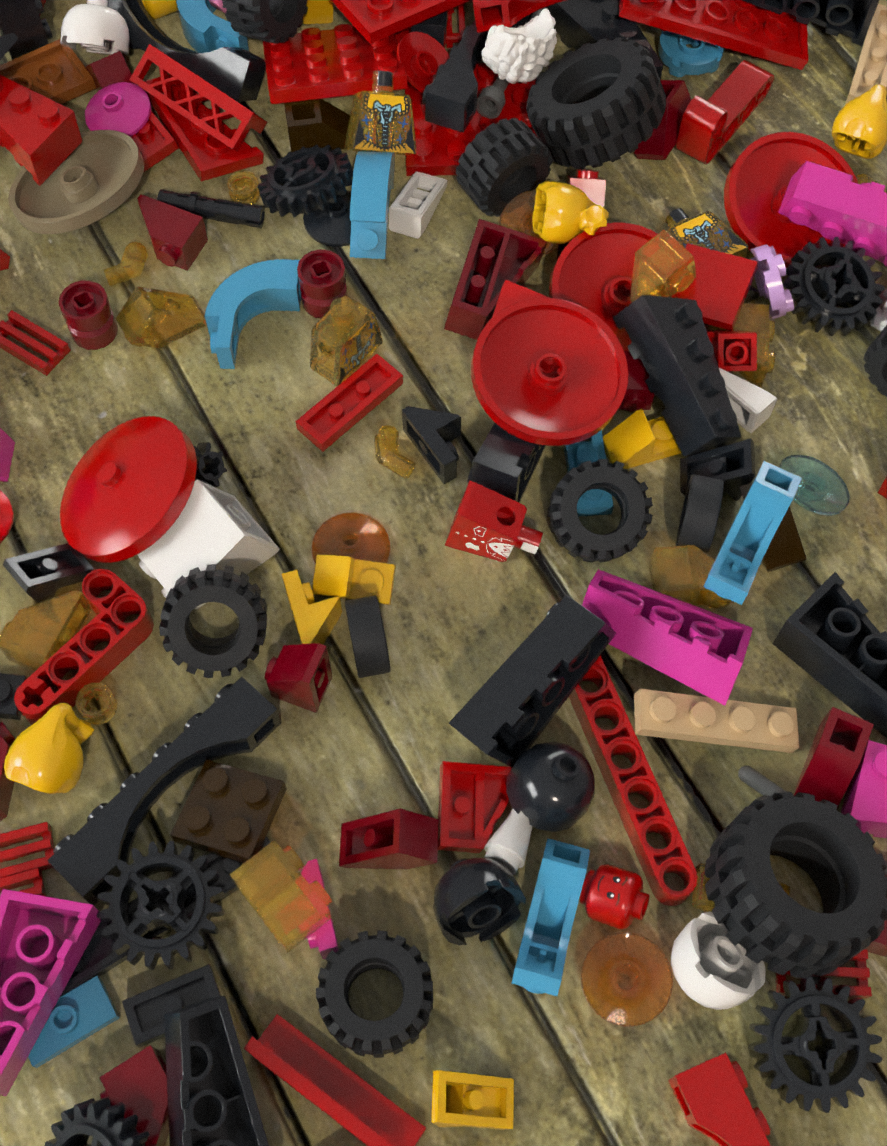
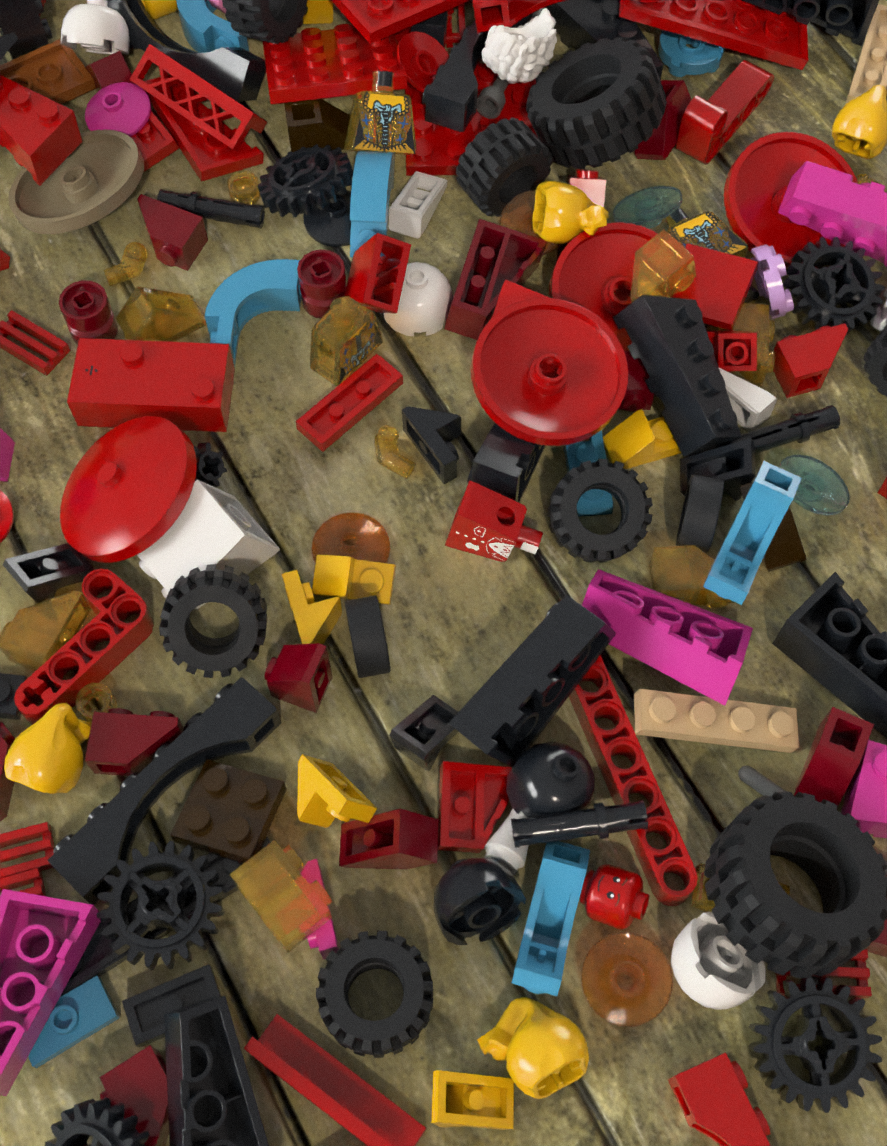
none -> red brick [67,338,235,432]
none -> dark red slope [85,708,184,776]
none -> yellow slope [297,754,377,828]
none -> red torso [344,233,411,314]
none -> white cylinder [383,262,453,337]
none -> black slope [389,695,458,771]
none -> yellow piece [477,997,589,1099]
none -> black pin [511,800,648,848]
none -> clear light blue dish [613,186,683,228]
none -> black pin [732,405,840,454]
none -> red slope [769,323,848,398]

